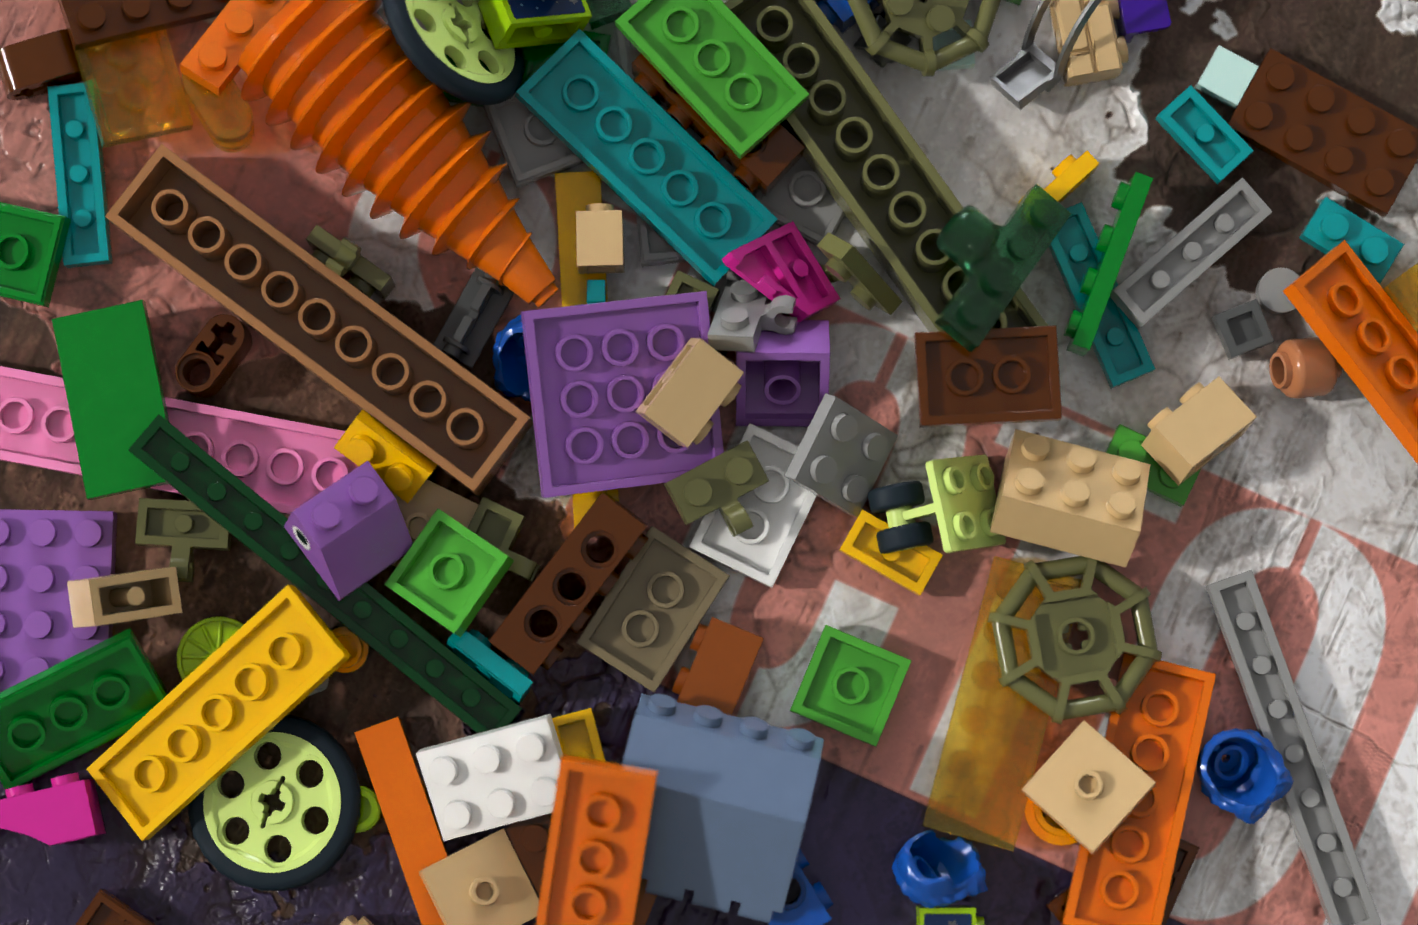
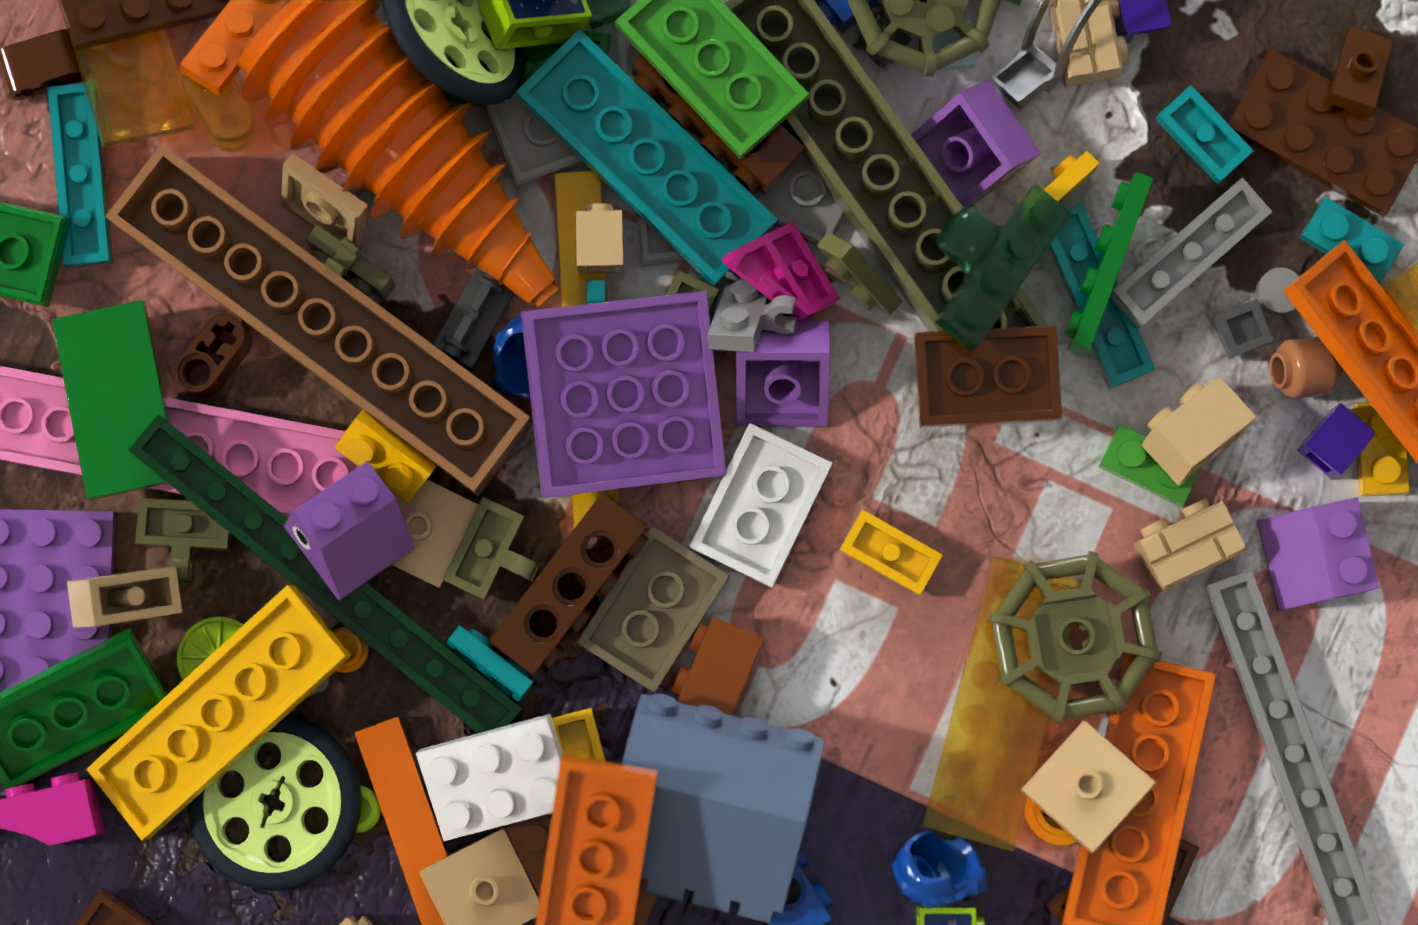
bright green plate [384,508,514,638] -> none
tan brick [636,338,744,448] -> none
olive plate [664,440,769,537] -> none
light grey plate [784,393,898,517] -> none
bright green plate [790,625,912,747] -> none
yellowish green plate [868,455,1006,554] -> none
tan brick [990,429,1151,568] -> none
light aqua tile [1195,45,1259,109] -> none
blue hair [1197,728,1293,824] -> none
none -> tan plate [281,153,368,247]
none -> medium lavender slope [911,80,1041,209]
none -> tan brick [1133,498,1247,593]
none -> medium lavender slope [1257,497,1380,611]
none -> dark purple panel [1297,403,1375,480]
none -> reddish brown plate [1327,25,1393,117]
none -> yellow plate [1353,403,1409,496]

